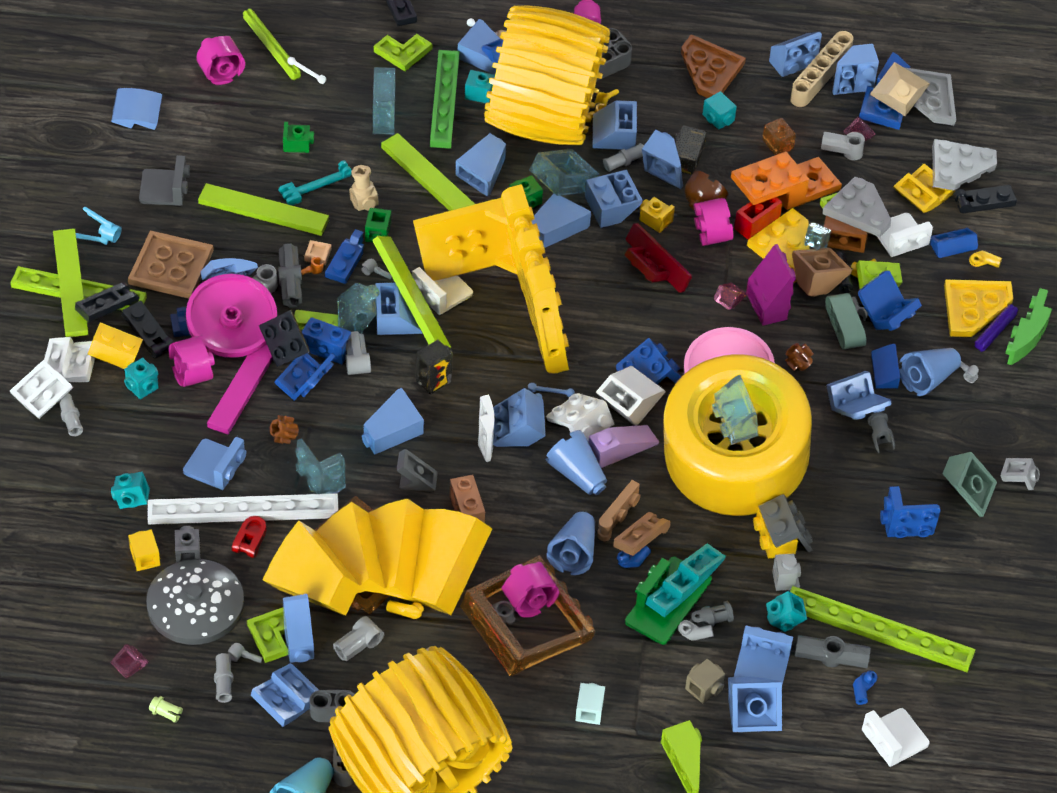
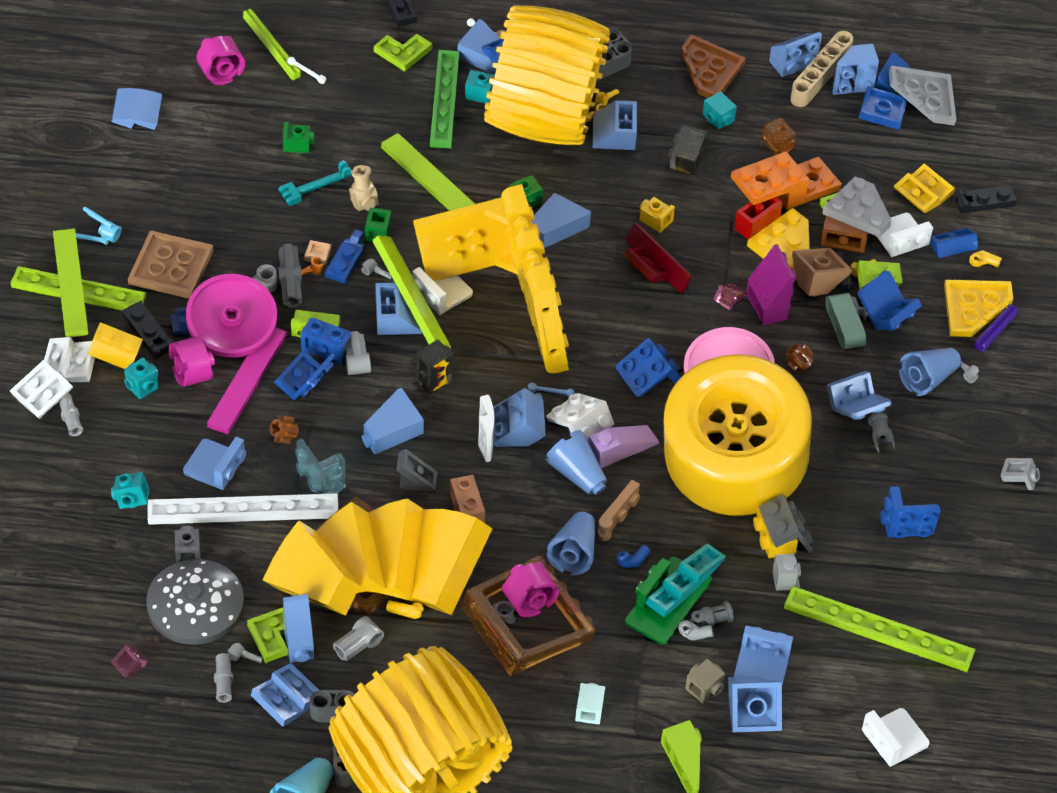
black plate [75,282,139,323] -> none
yellow brick [128,529,160,571] -> none
dark grey bracket [139,155,190,206] -> none
yellowish green pin [149,696,183,723] -> none
lime tile [198,183,329,236] -> none
medium blue slope [200,258,258,280] -> none
red plate [232,516,267,558] -> none
black hinge [258,310,310,367] -> none
clear light blue torso [337,283,380,334] -> none
clear light blue window [373,67,395,134] -> none
medium blue slope [455,133,506,197] -> none
clear light blue window [529,149,599,196] -> none
dark pink head [574,0,601,24] -> none
medium blue slope [585,170,643,228] -> none
white slope [596,366,665,426] -> none
light grey pin [603,143,644,172] -> none
medium nougat plate [613,512,670,556] -> none
medium blue slope [642,130,683,189] -> none
reddish brown cylinder [684,171,728,211] -> none
dark pink brick [694,198,733,246] -> none
clear light blue slope [712,375,758,445] -> none
teal brick [766,591,807,632] -> none
dark grey piece [795,635,871,668] -> none
clear light blue tile [804,222,831,251] -> none
light grey piece [821,132,865,160] -> none
clear pink slope [843,117,875,141] -> none
blue arm [853,670,877,705] -> none
tan slope [871,62,929,116] -> none
blue slope [871,344,900,388] -> none
light grey plate [932,139,997,191] -> none
sand green slope [943,452,997,517] -> none
bright green slope [1005,288,1052,365] -> none

